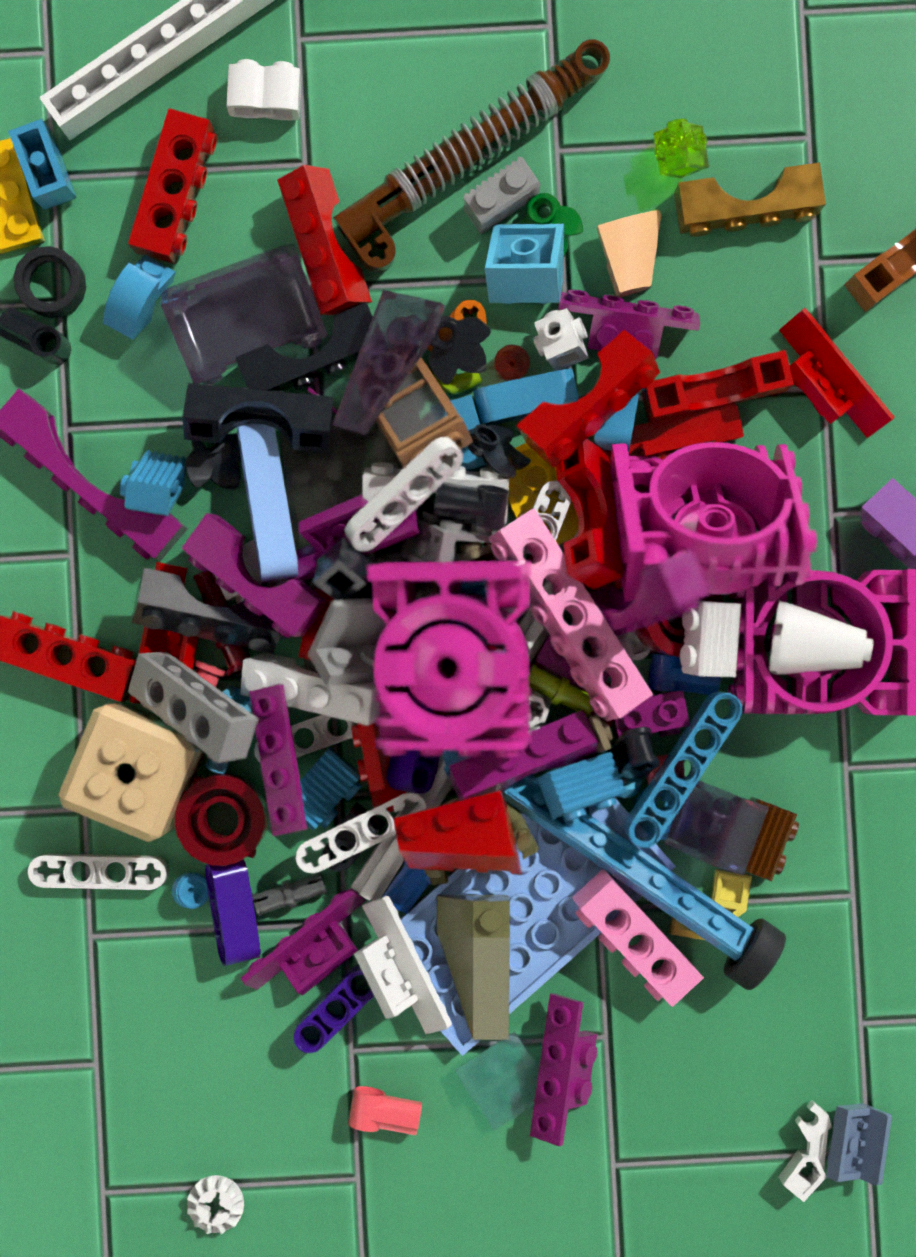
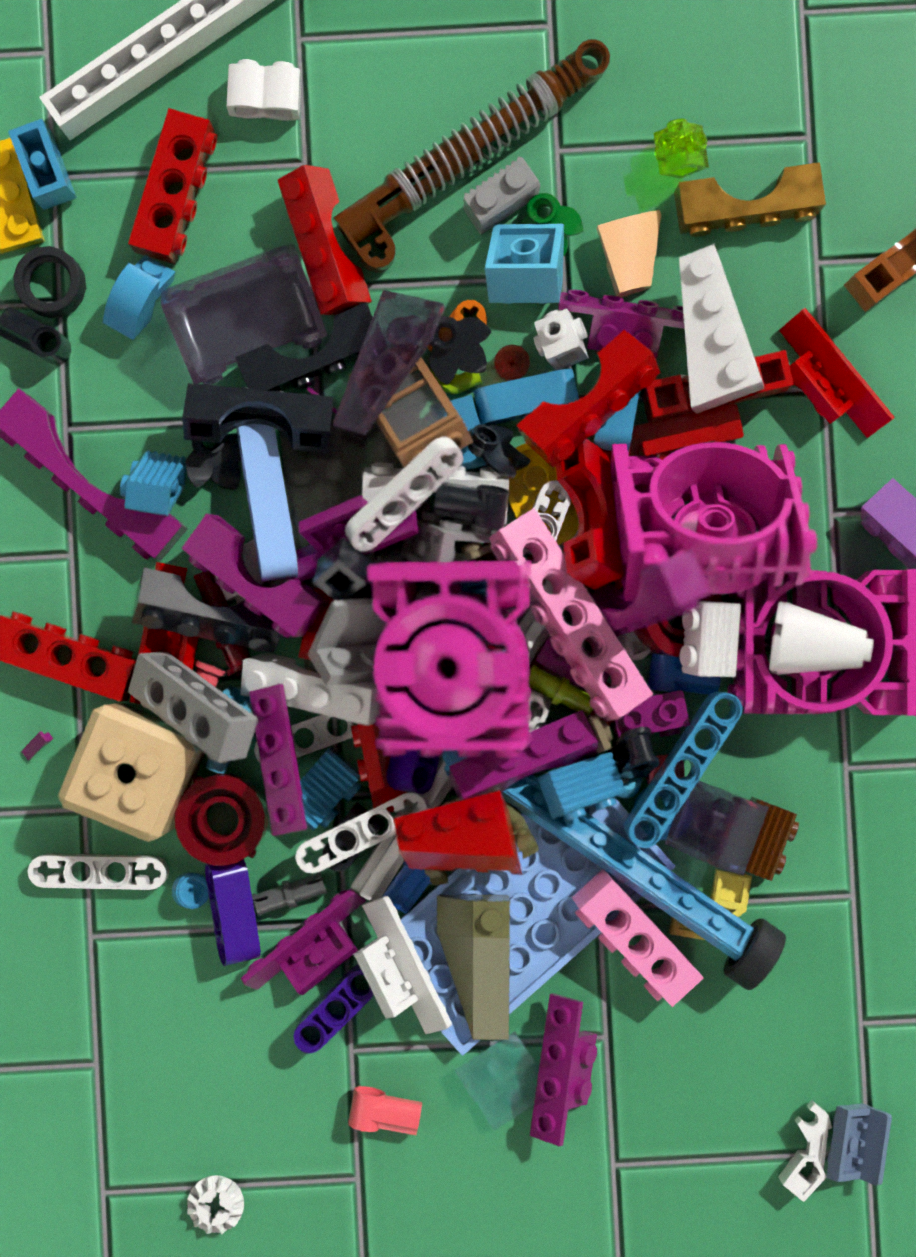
none -> magenta piece [21,731,53,761]
none -> white wedge [679,244,765,414]

